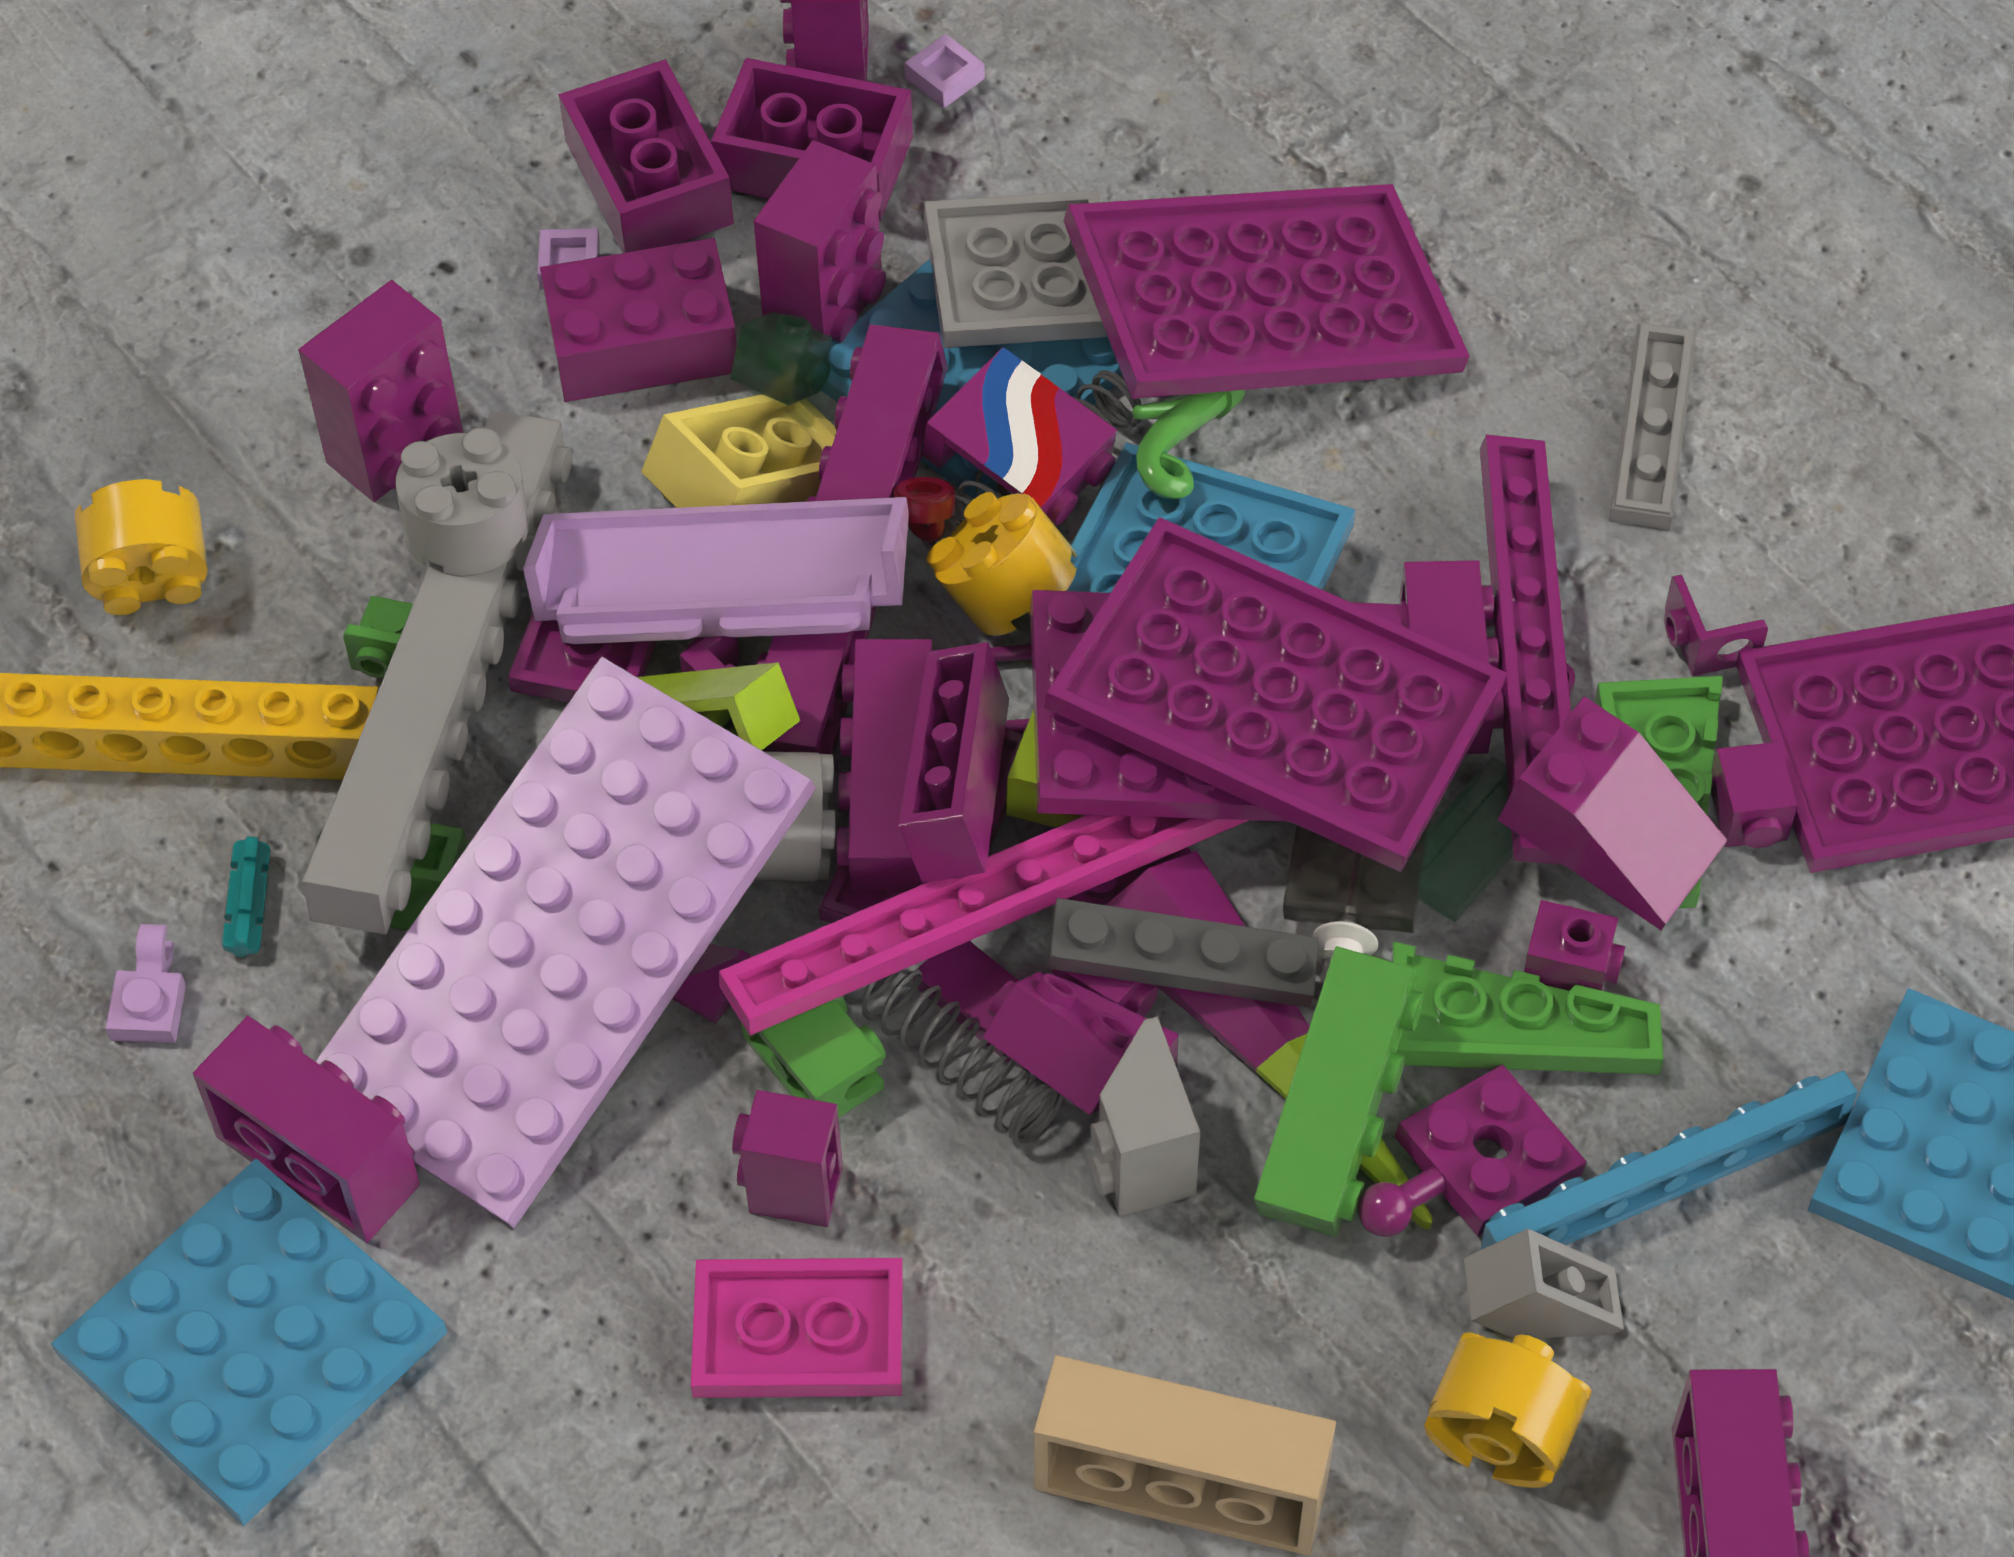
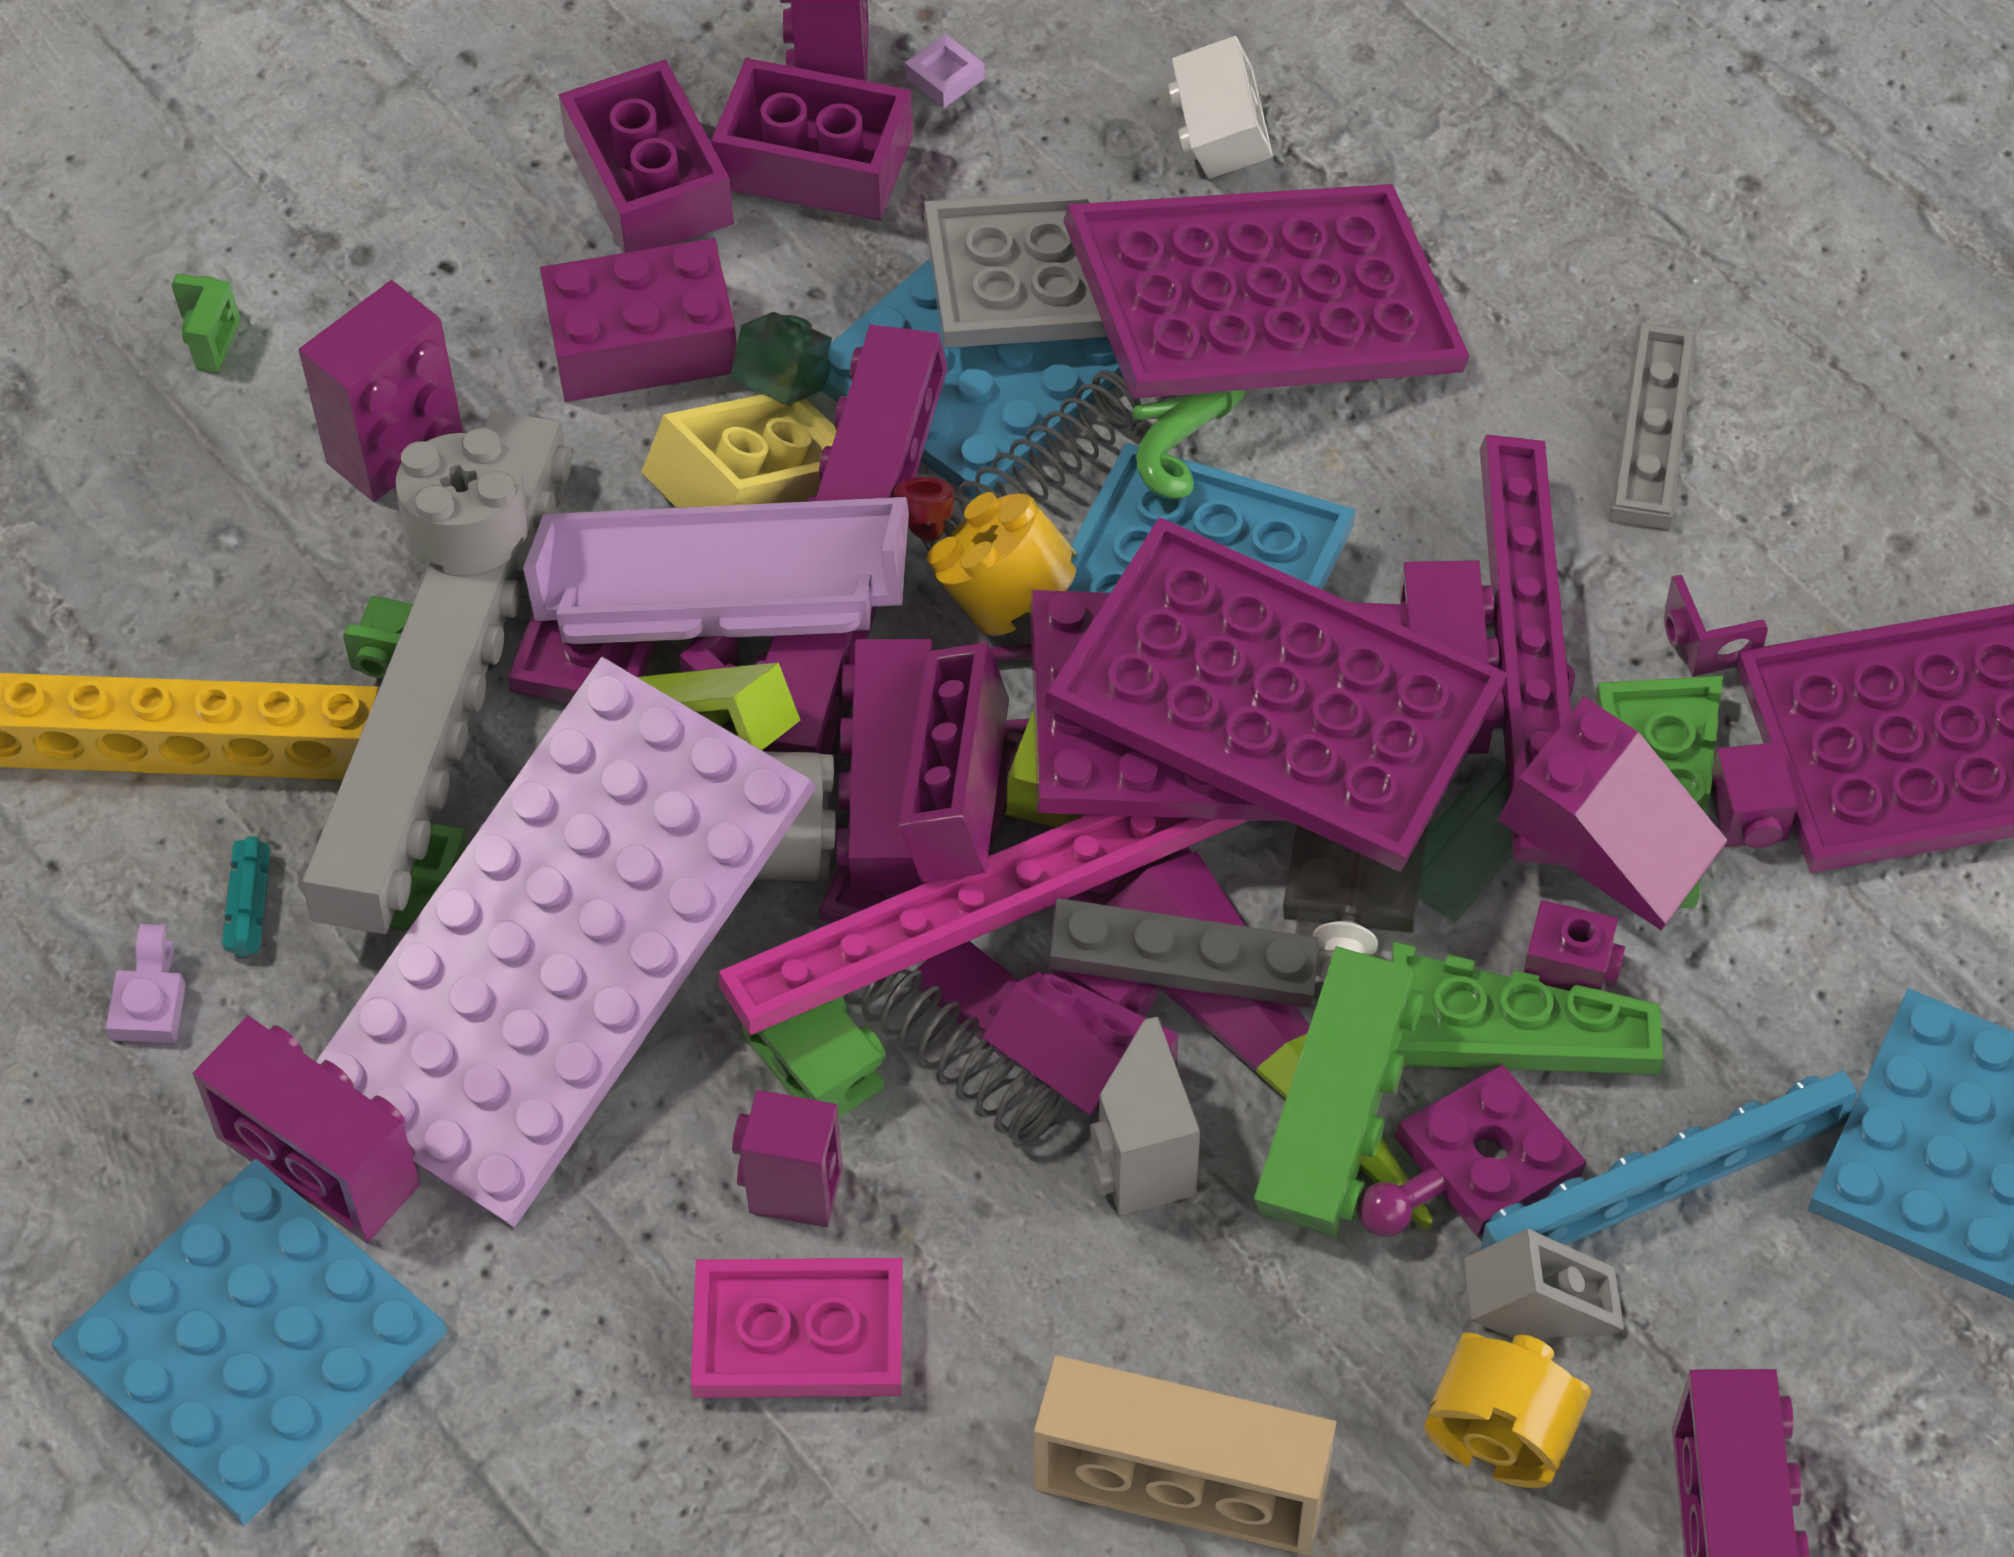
yellow brick [74,479,208,616] -> none
lavender plate [537,228,600,290] -> none
magenta slope [672,943,751,1024] -> none
magenta brick [753,140,886,358] -> none
panel [922,347,1117,526] -> none
none -> bright green bracket [171,274,241,373]
none -> white brick [1168,36,1273,179]

